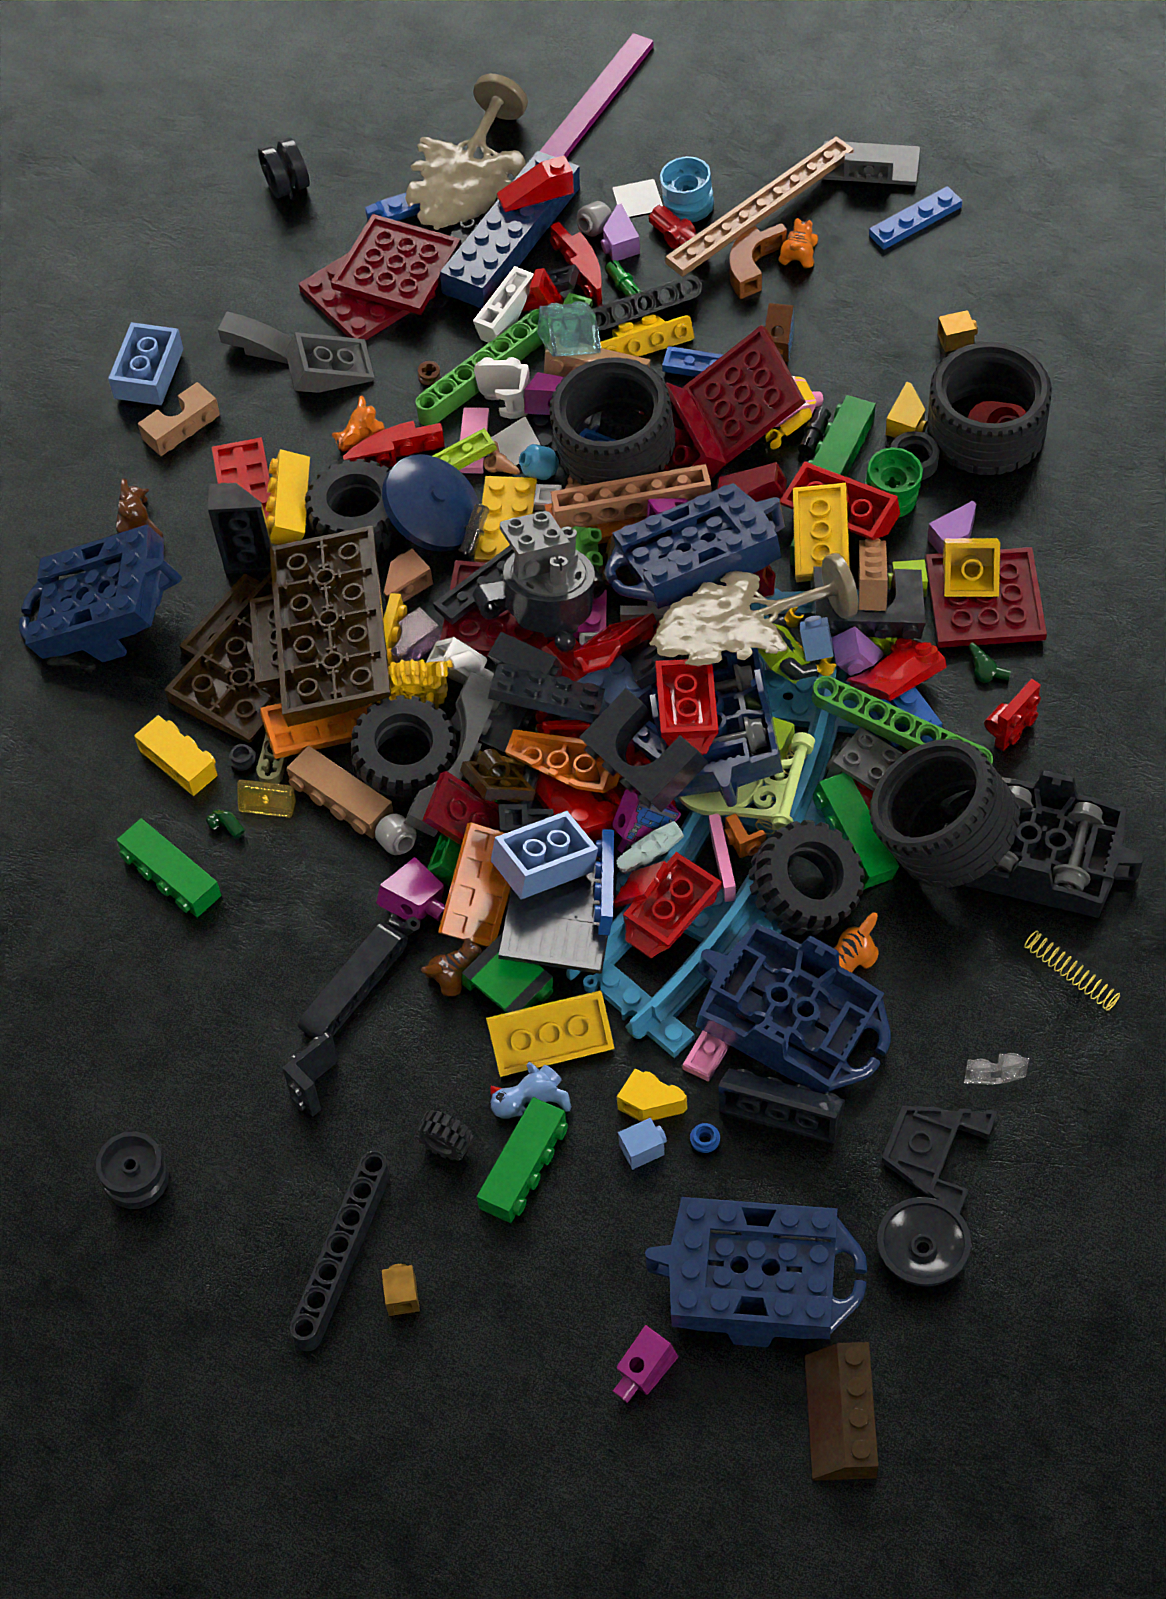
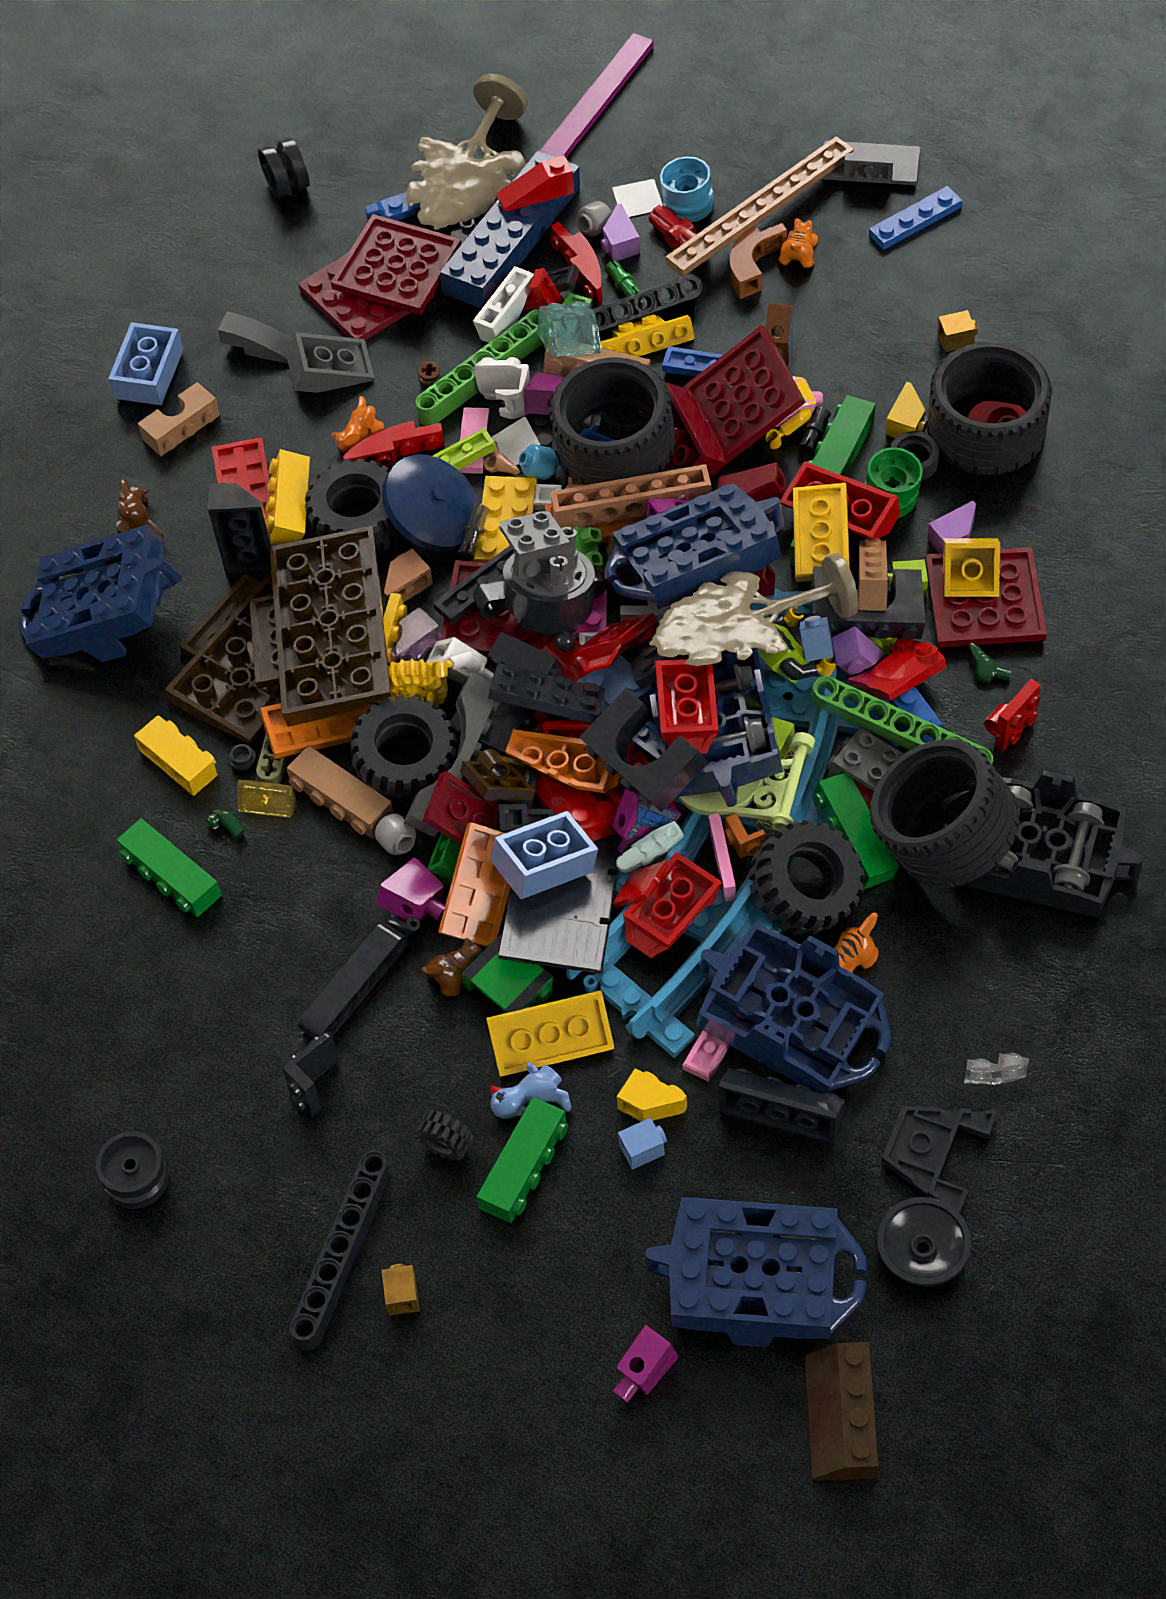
plate [593,829,614,935] -> none
blue plate [690,1123,720,1153] -> none
light yellow piece [1024,931,1120,1011] -> none

